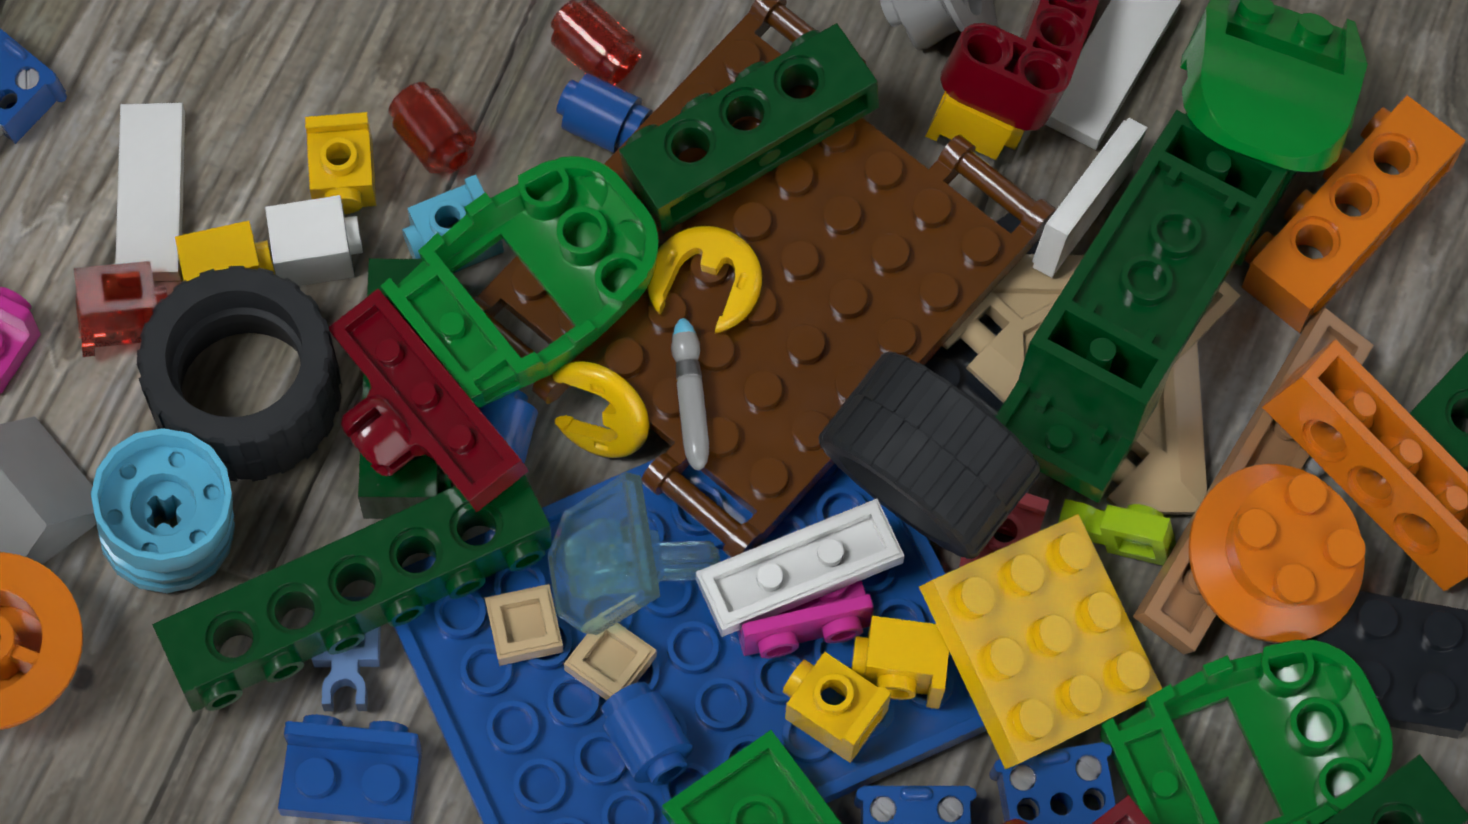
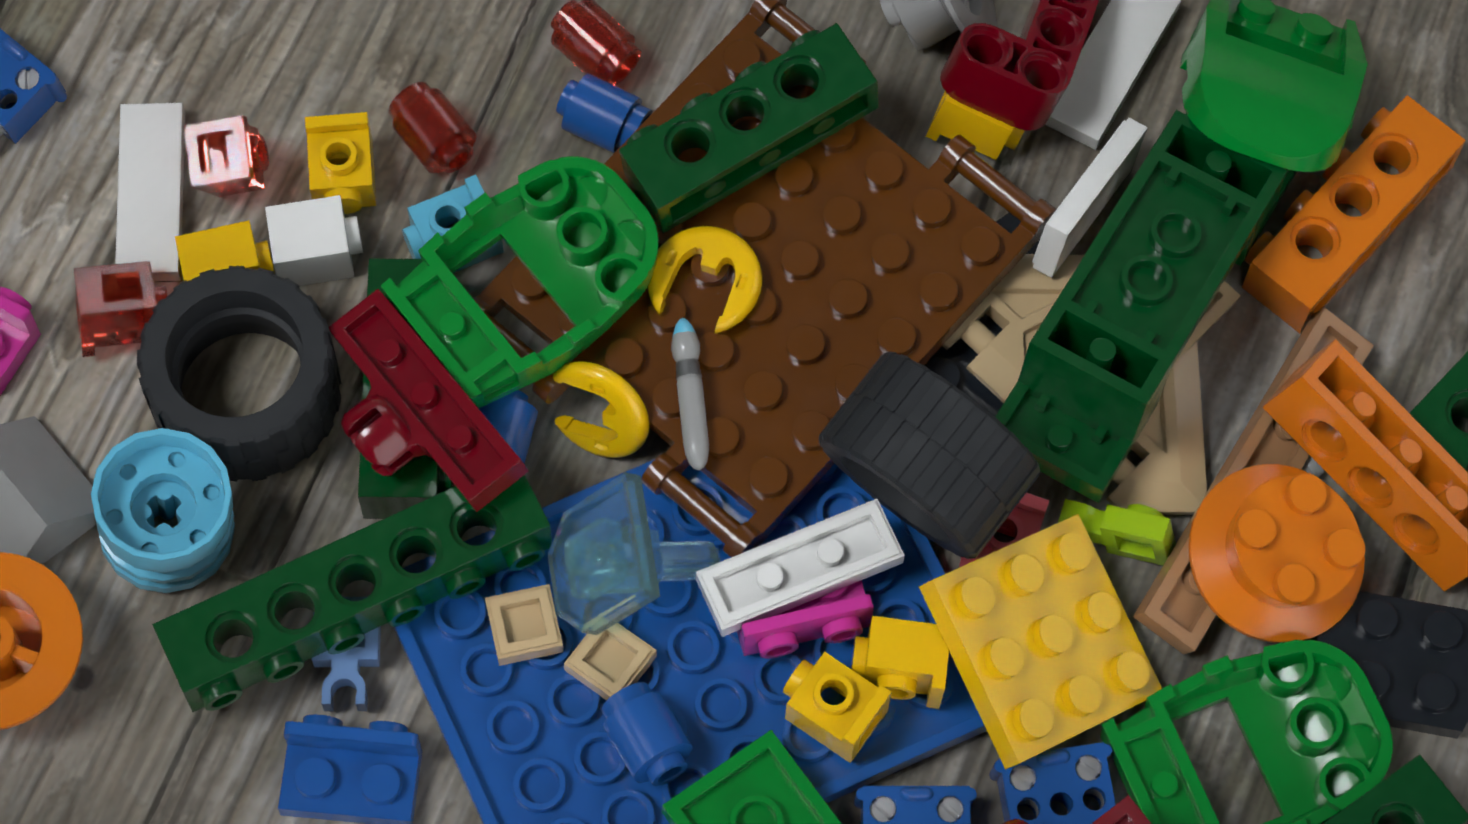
none -> clear red brick [184,115,269,197]

